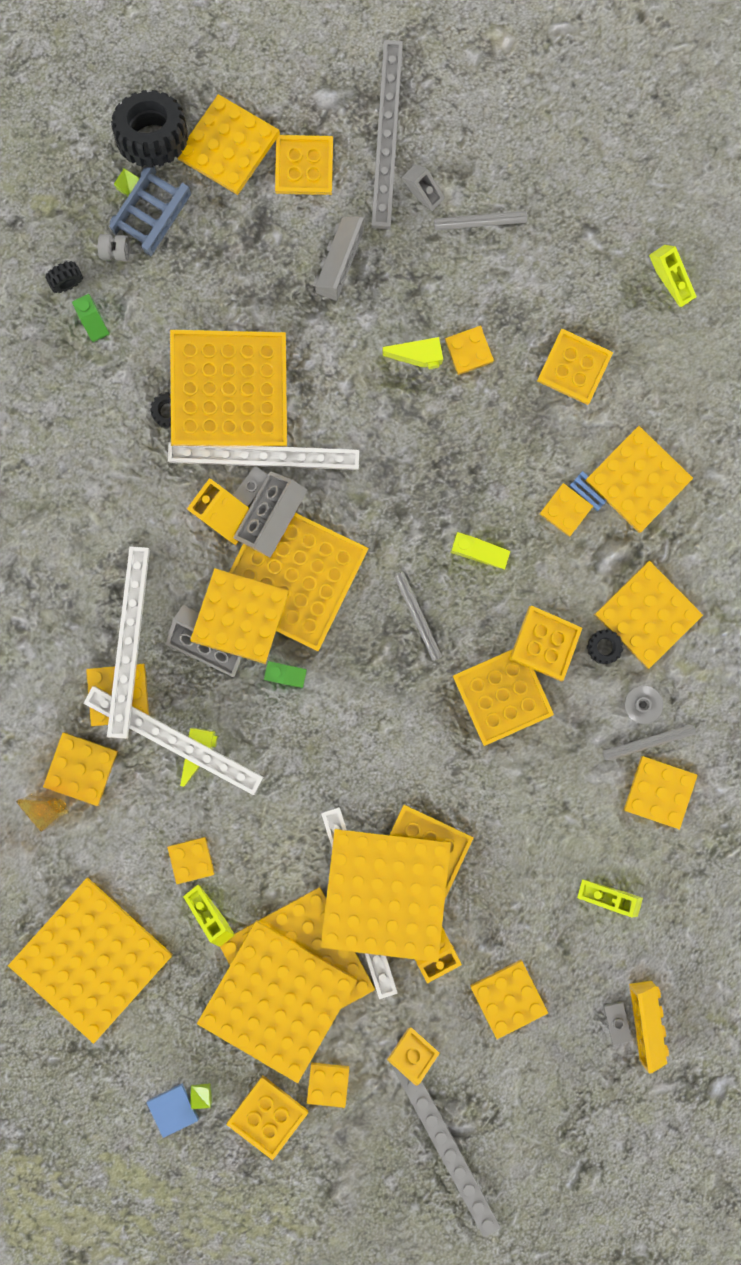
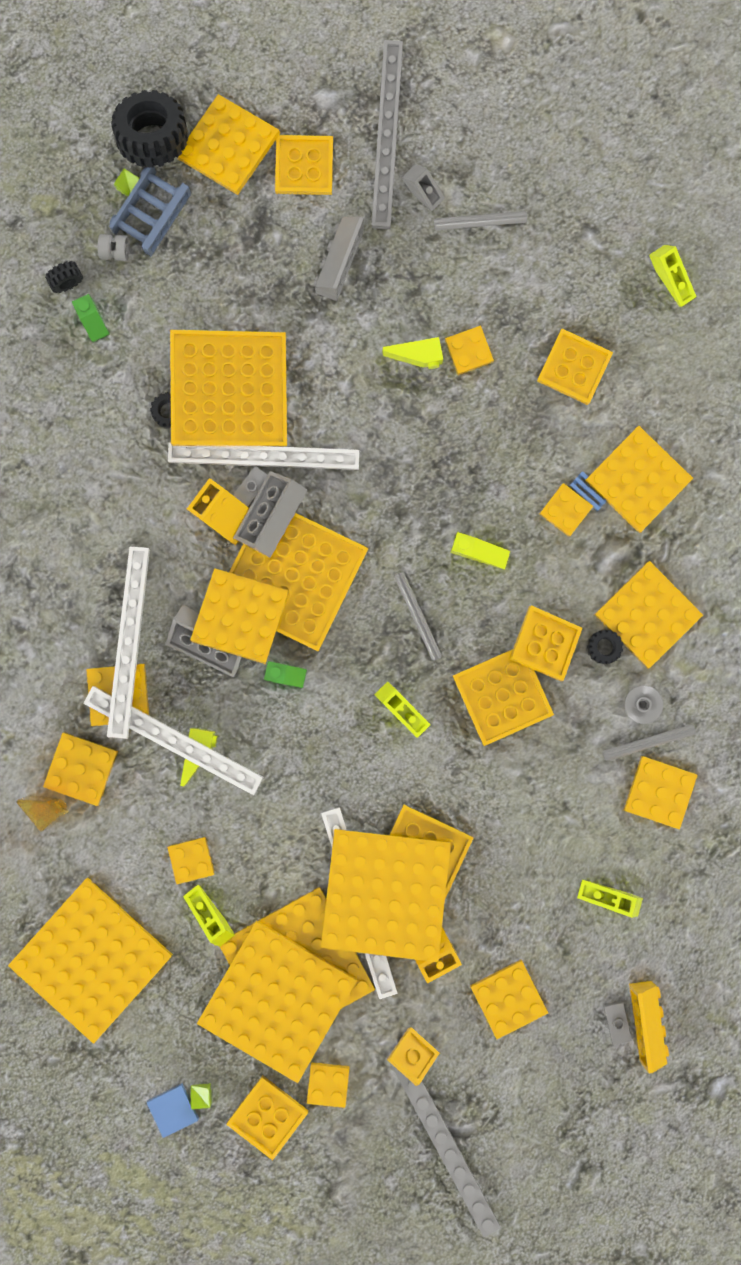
none -> neon yellow slope [374,681,430,738]

